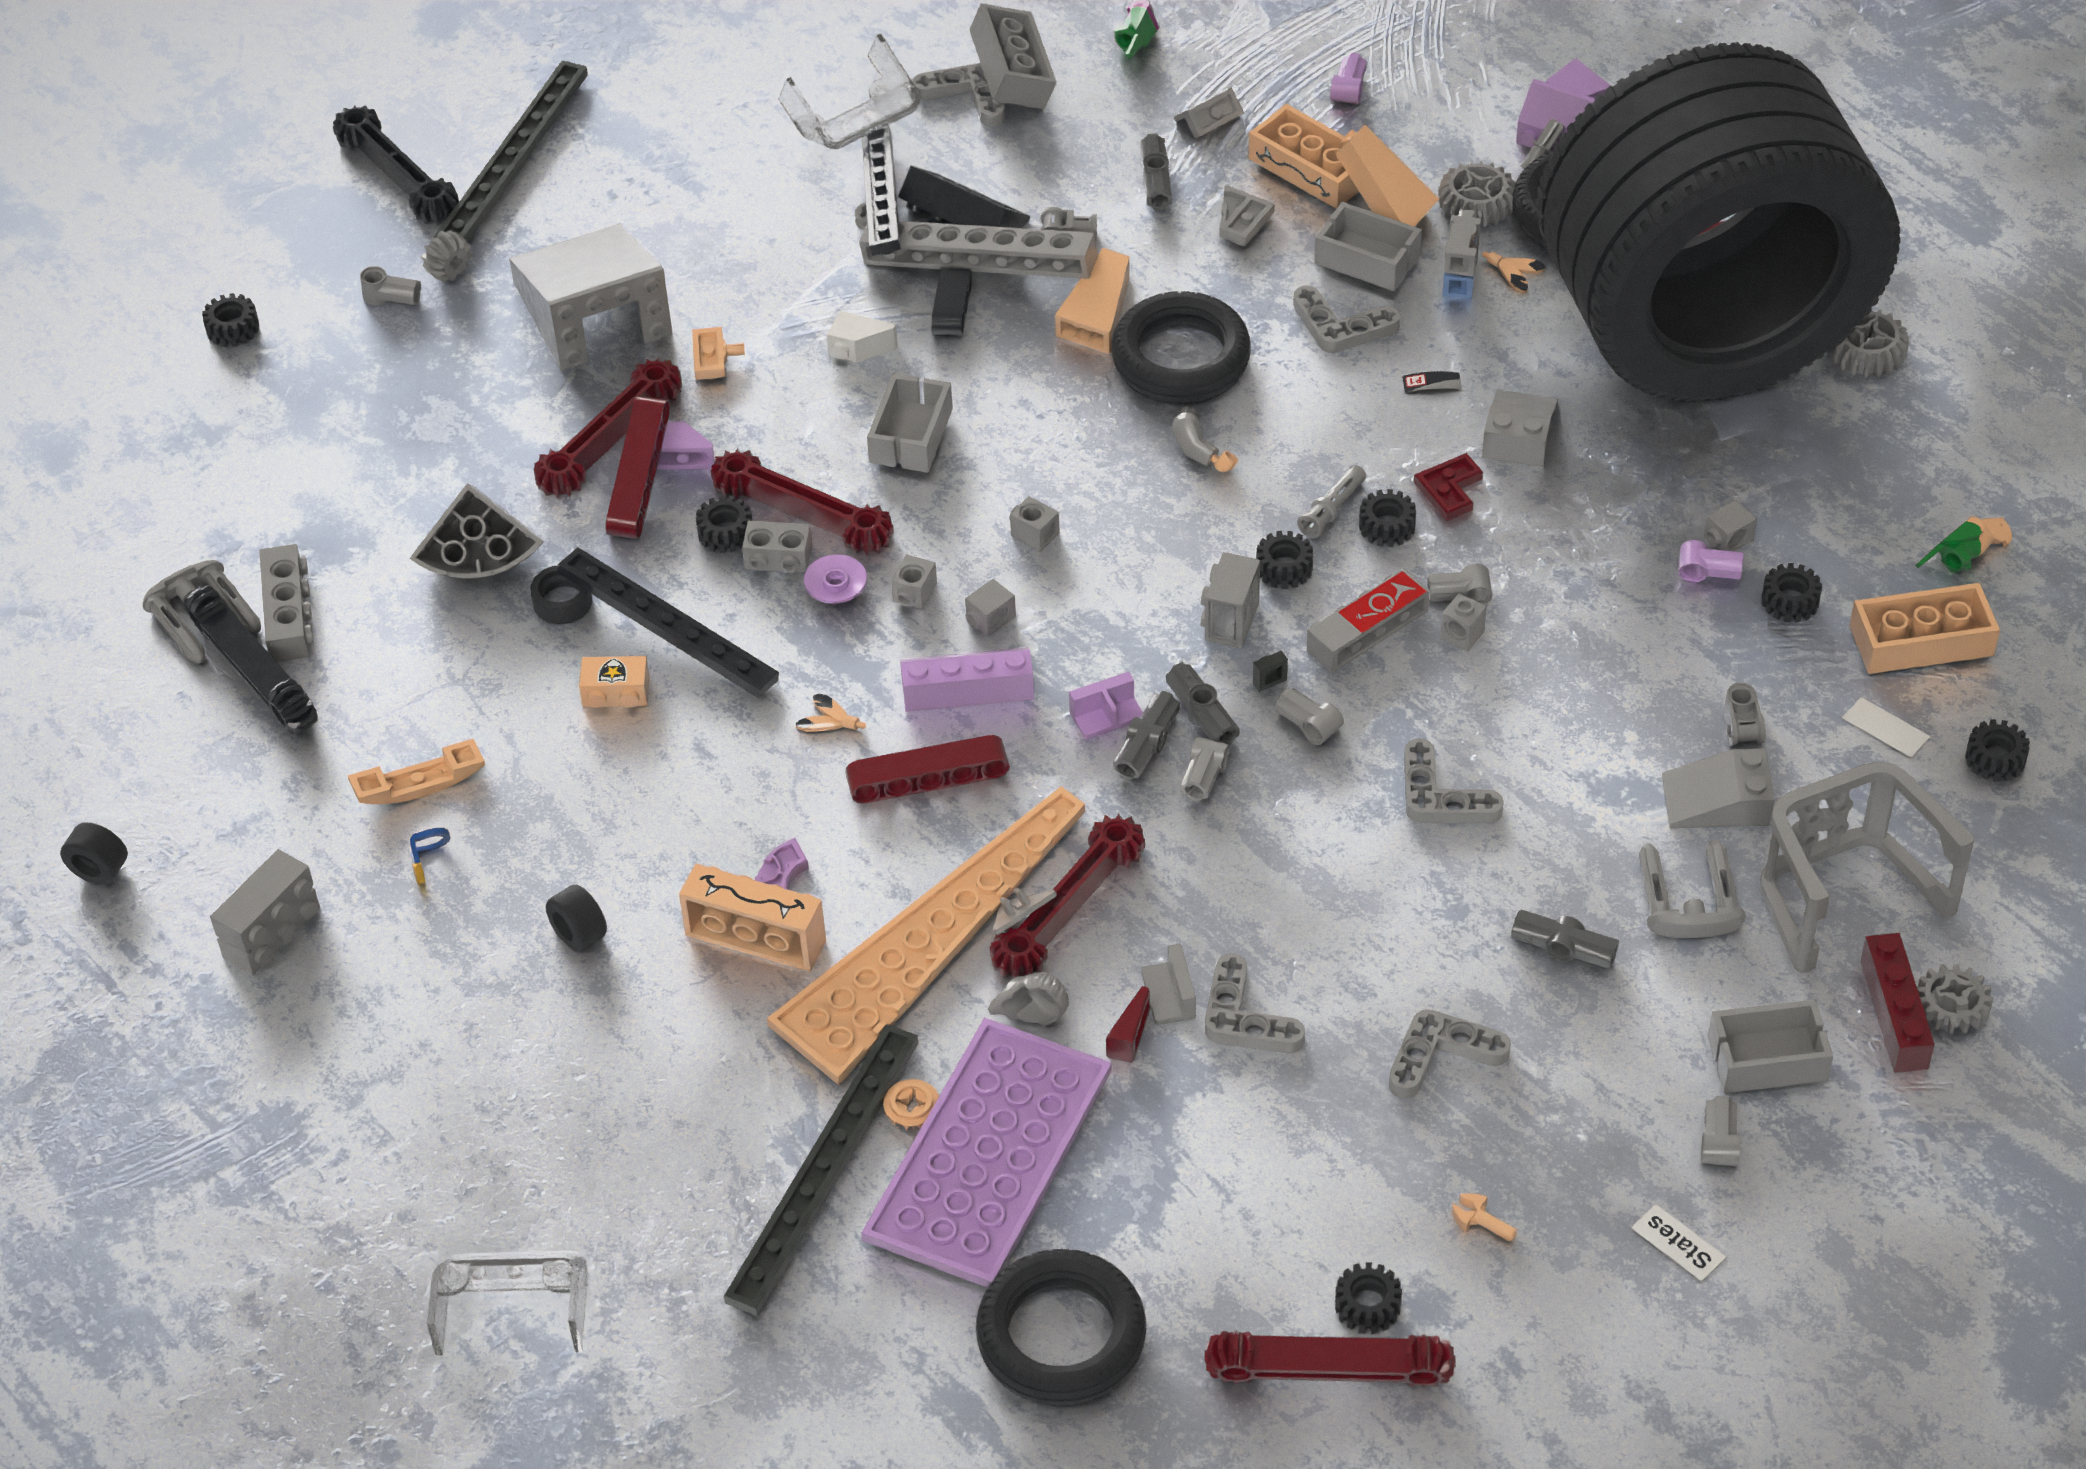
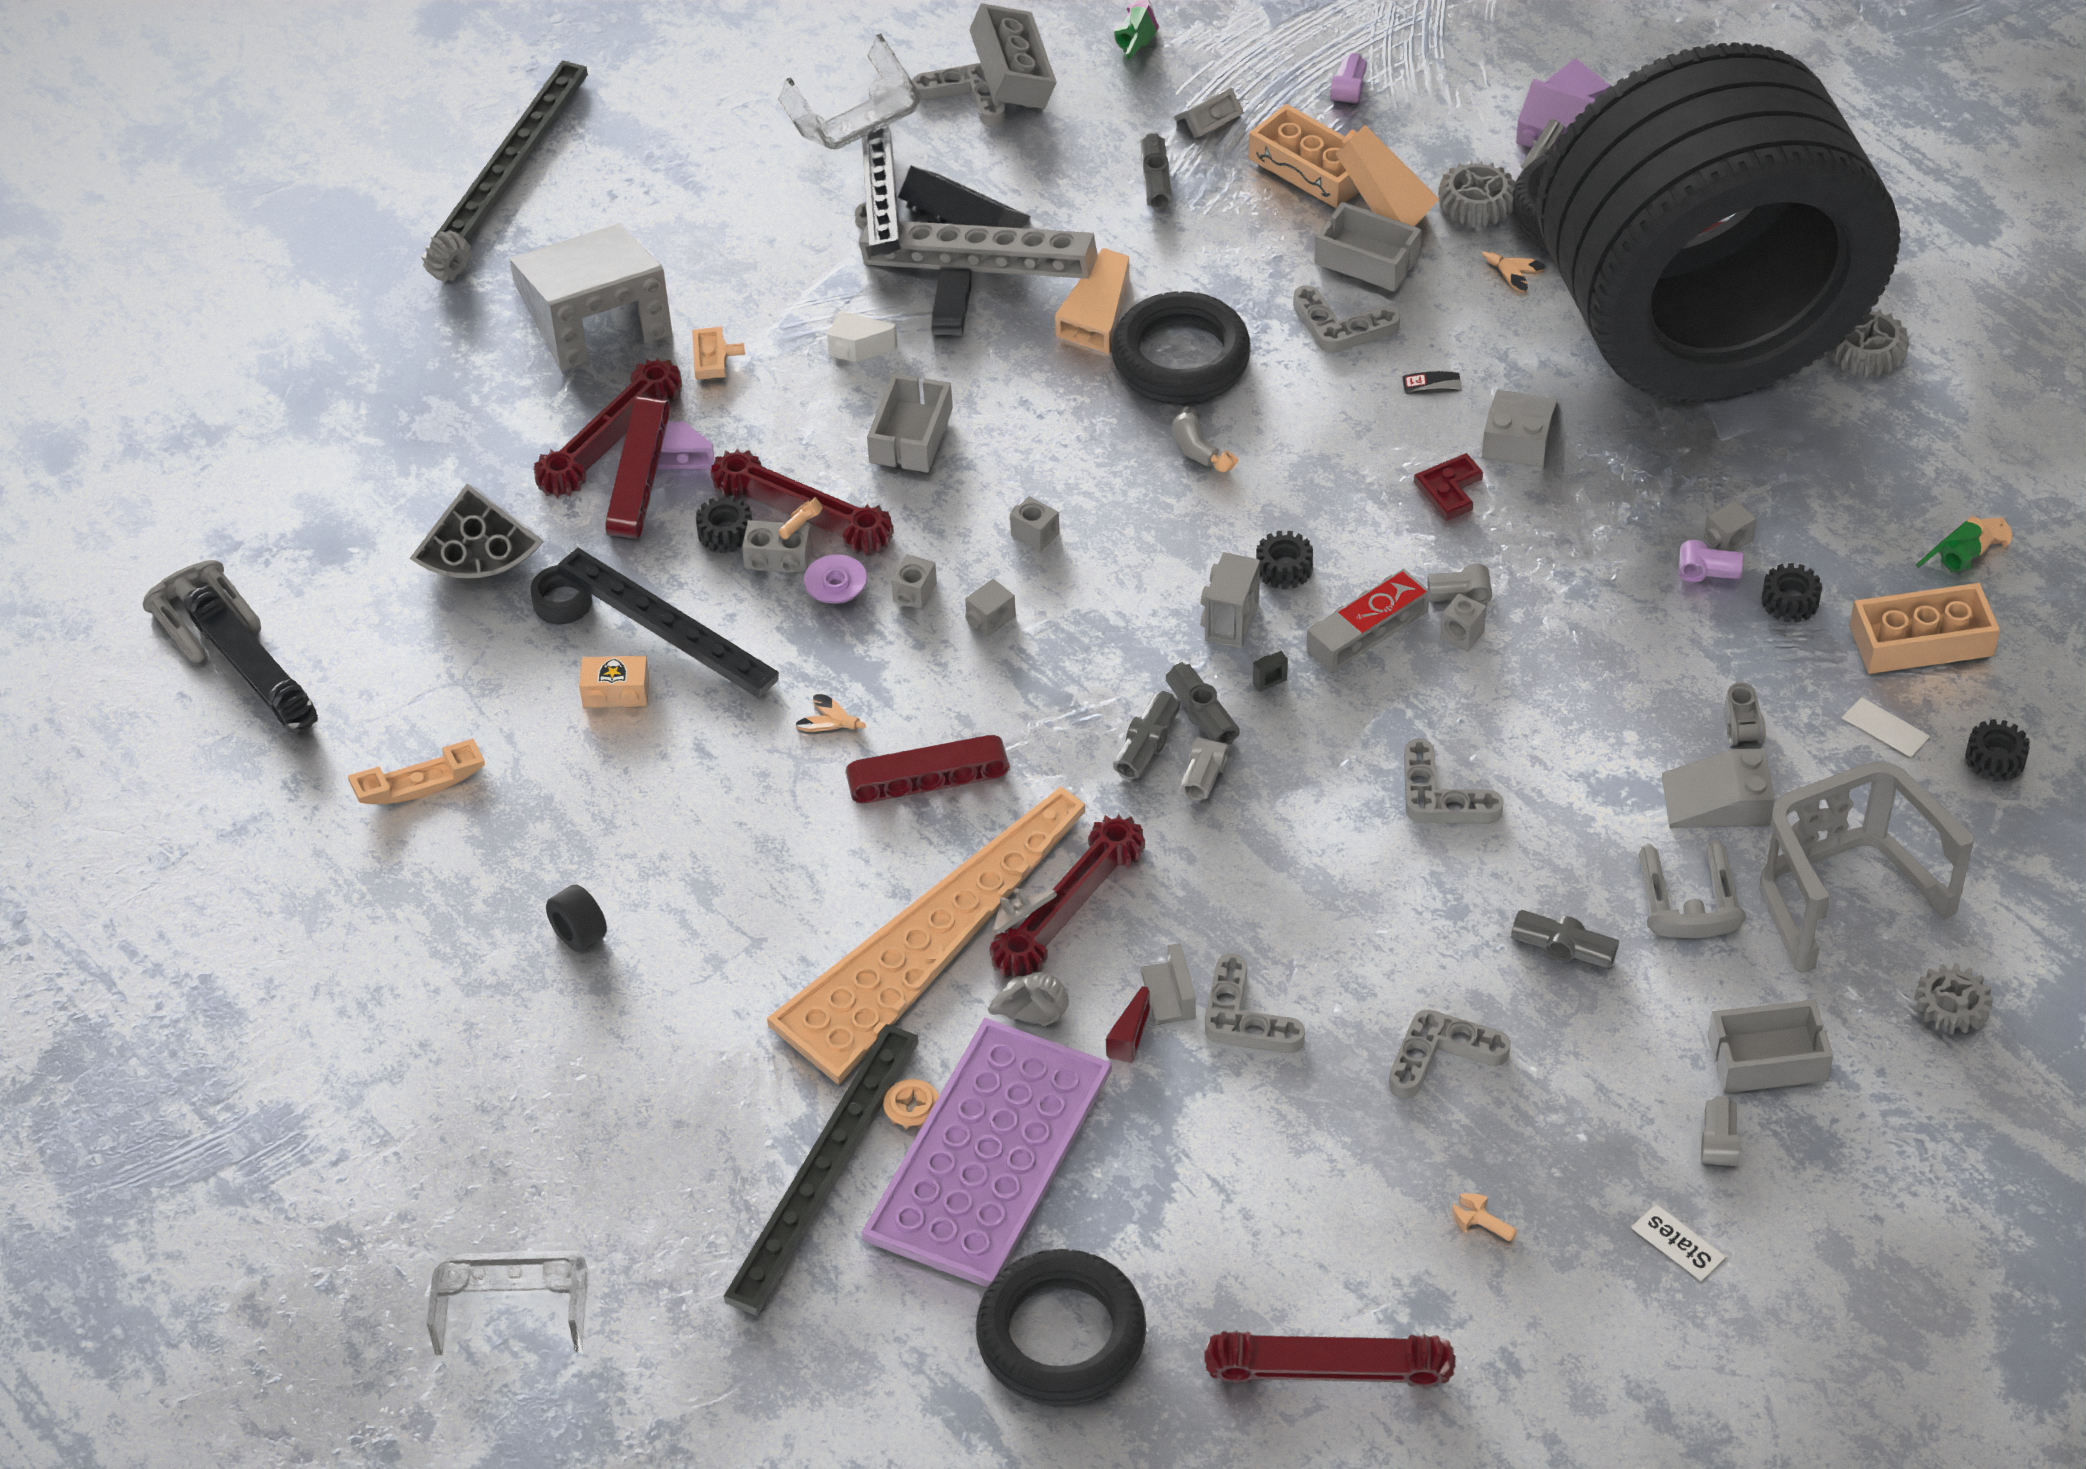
black tyre [60,822,128,885] -> none
black tyre [202,293,260,347] -> none
light grey piece [210,849,320,975] -> none
light grey brick [259,544,314,662] -> none
black arm [332,104,459,224] -> none
light grey piece [360,266,421,306] -> none
blue piece [410,828,451,885] -> none
light nougat brick [679,864,826,972] -> none
lavender tile [755,838,809,890] -> none
lavender slope [900,647,1034,712] -> none
light grey connector [1040,206,1097,240] -> none
lavender panel [1069,672,1143,739] -> none
light grey wing [1220,185,1275,247] -> none
light grey piece [1276,688,1344,745] -> none
light grey pin [1297,465,1367,539] -> none
black tyre [1335,1262,1402,1334] -> none
black tyre [1359,489,1416,547] -> none
light grey hips [1442,210,1481,299] -> none
dark red brick [1860,933,1935,1073] -> none
none -> light nougat bar [778,497,823,539]

